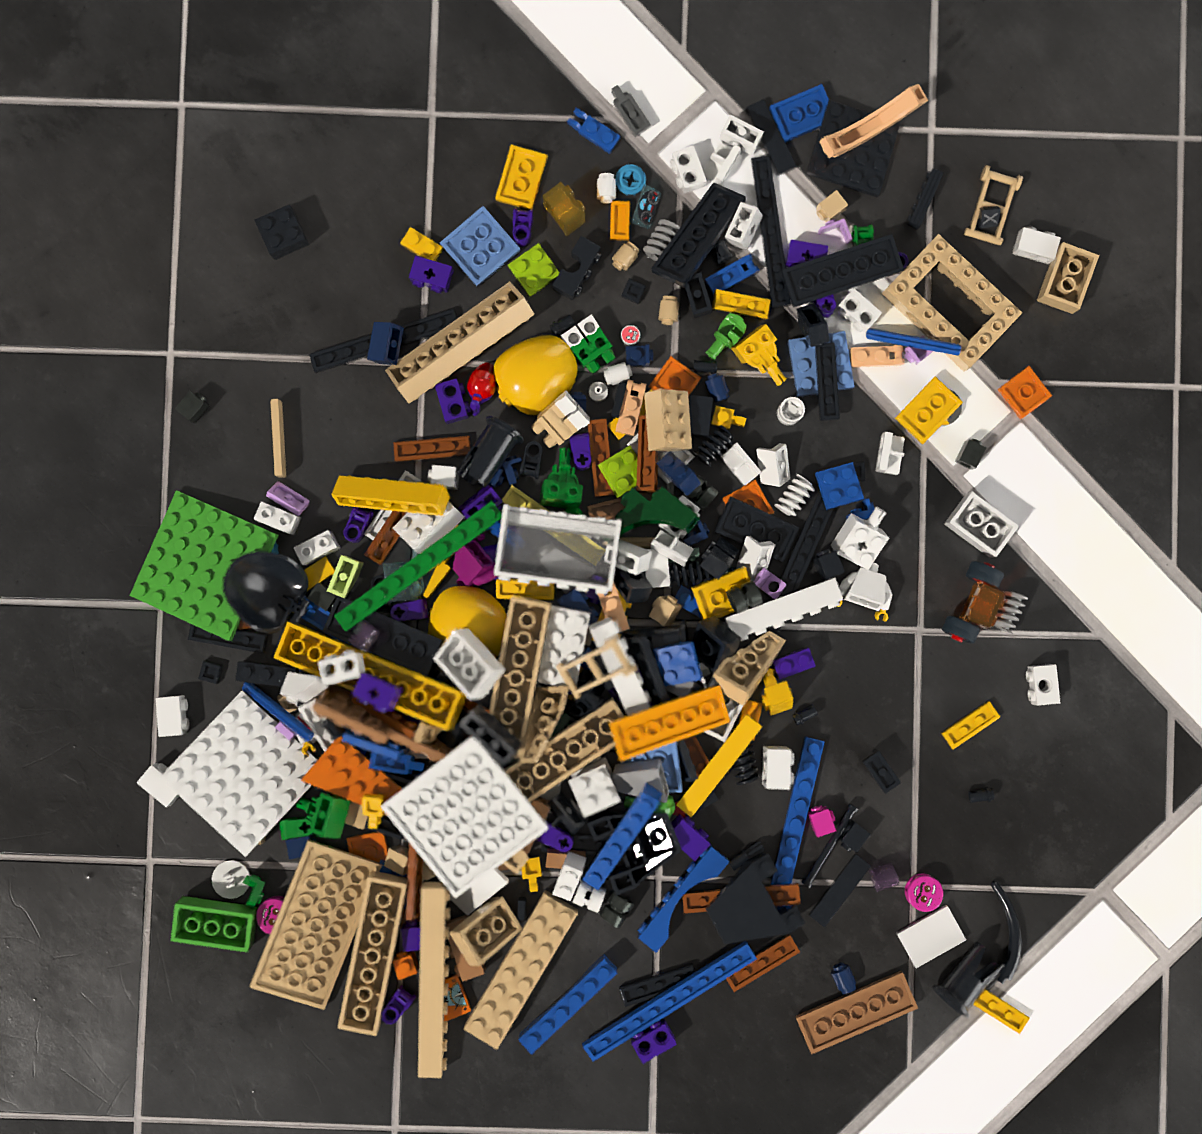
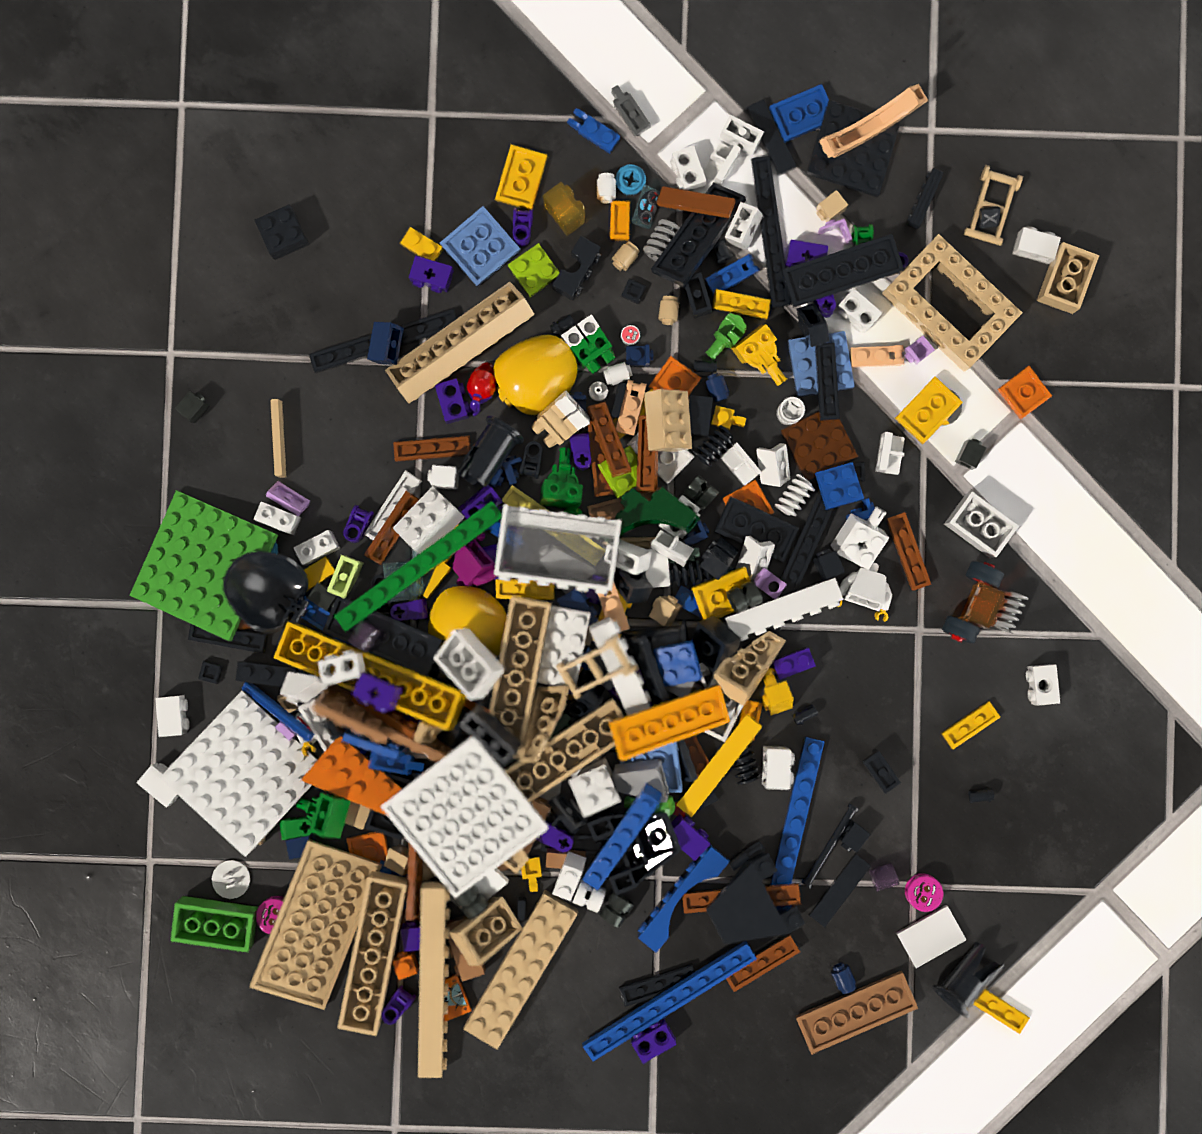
green bracket [242,875,265,908] -> none
yellow brick [331,475,450,516] -> none
yellow plate [362,794,384,829] -> none
blue arch [518,954,617,1054] -> none
dark blue brick [656,451,701,496] -> none
dark pink brick [808,805,836,837] -> none
blue axle [866,328,961,356] -> none
black animal [991,881,1022,984] -> none
none -> pearl dark grey wheel [452,884,489,919]
none -> dark orange tile [587,401,631,478]
none -> dark orange tile [657,186,735,218]
none -> reddish brown plate [781,412,858,481]
none -> dark orange plate [886,512,931,591]

